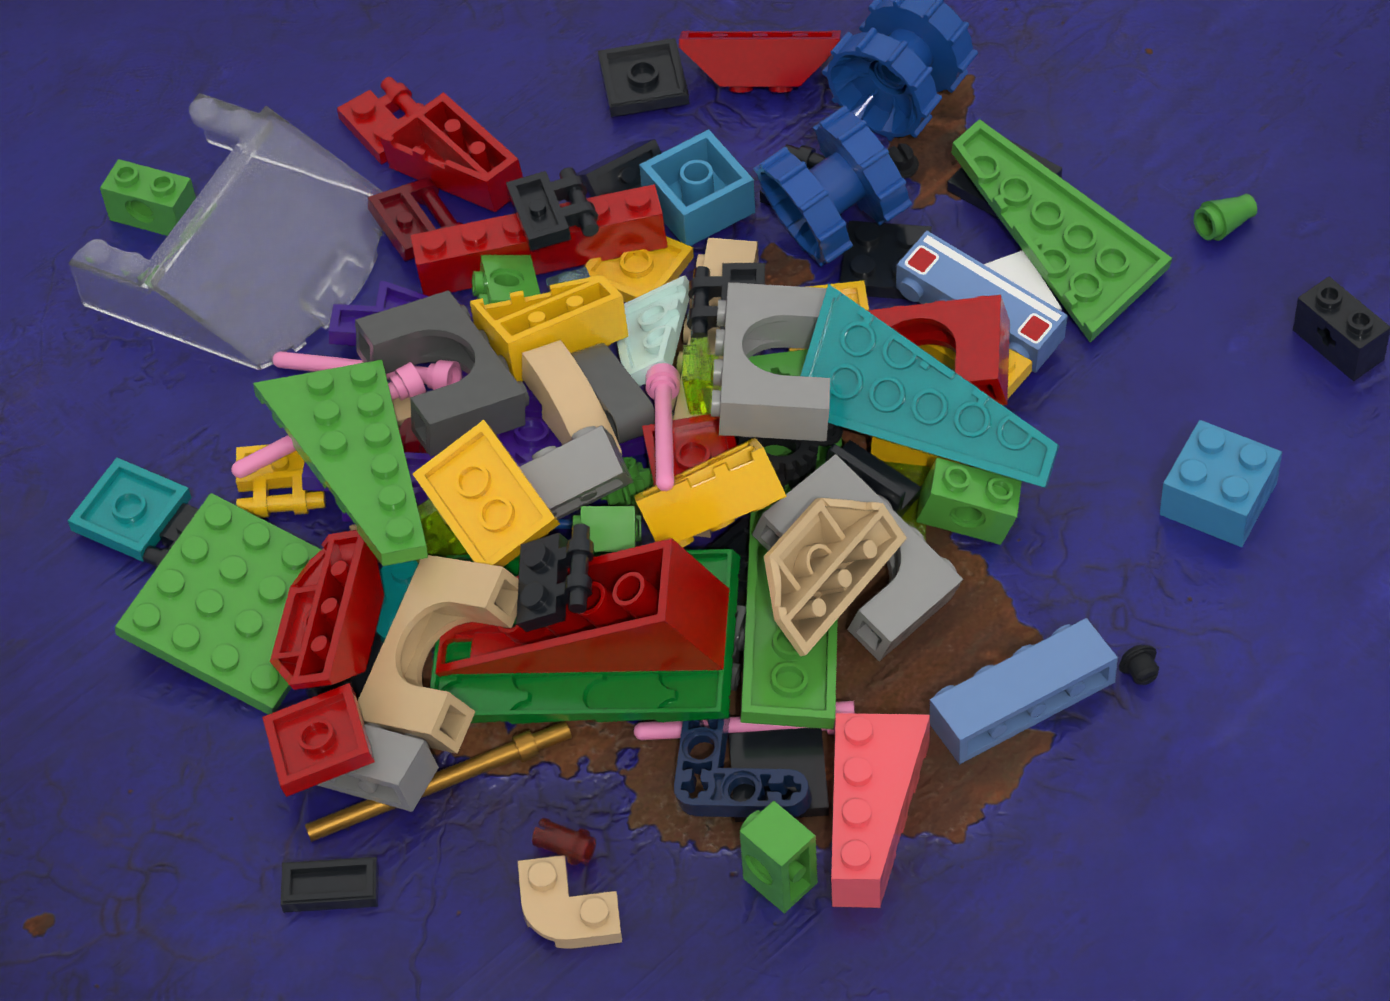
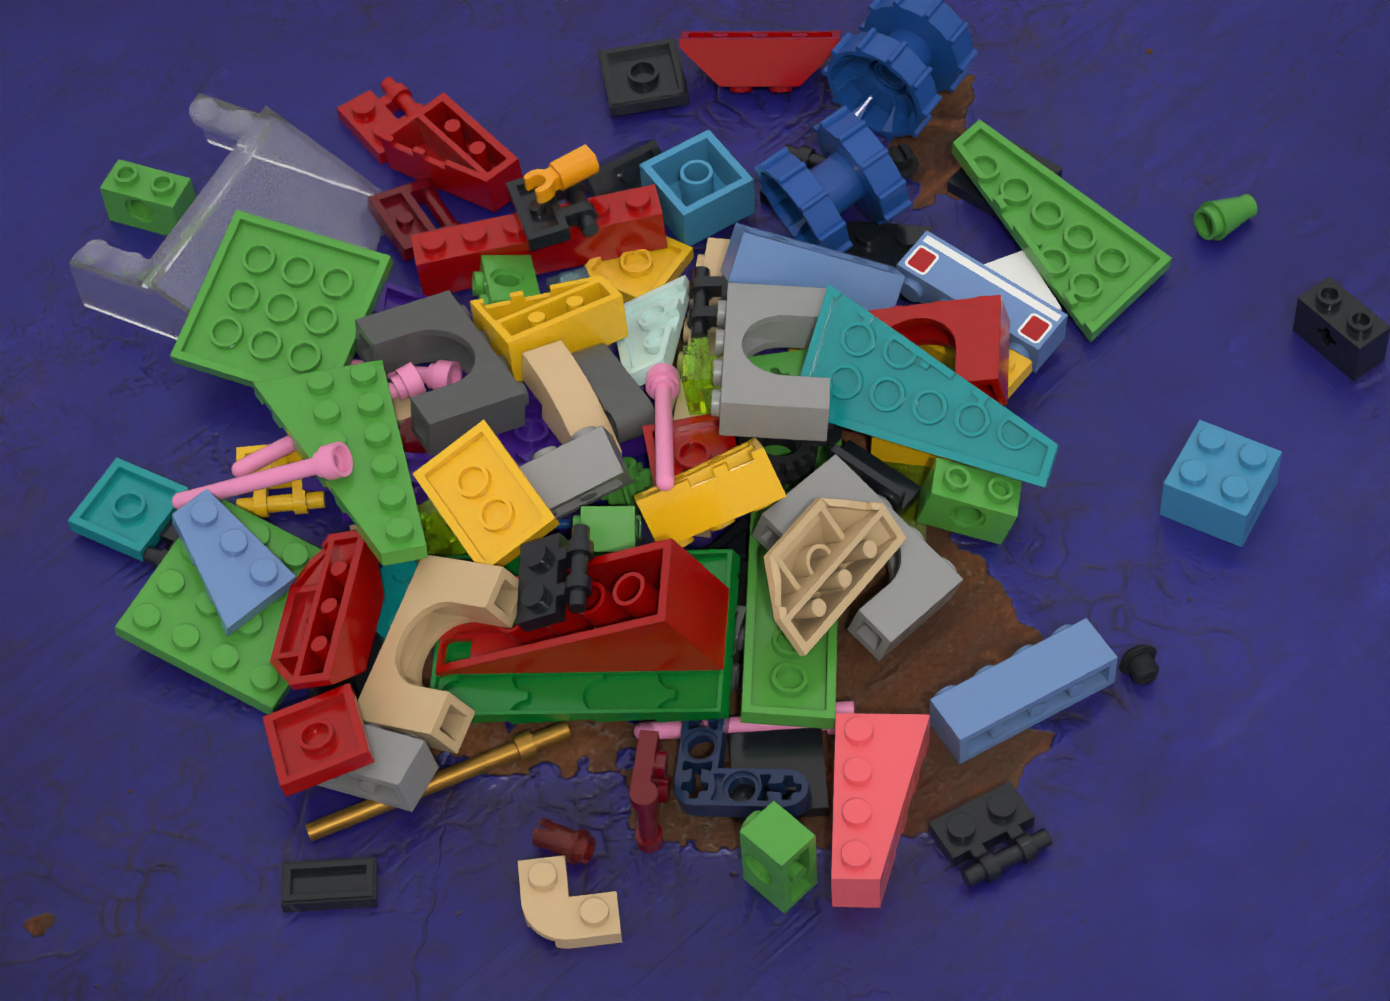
none -> bright green plate [170,209,393,388]
none -> bright pink piece [172,441,353,509]
none -> medium blue wing [172,489,296,637]
none -> light orange bar [523,144,599,204]
none -> dark red plate [629,730,671,853]
none -> medium blue brick [720,223,905,310]
none -> black plate [928,781,1053,887]

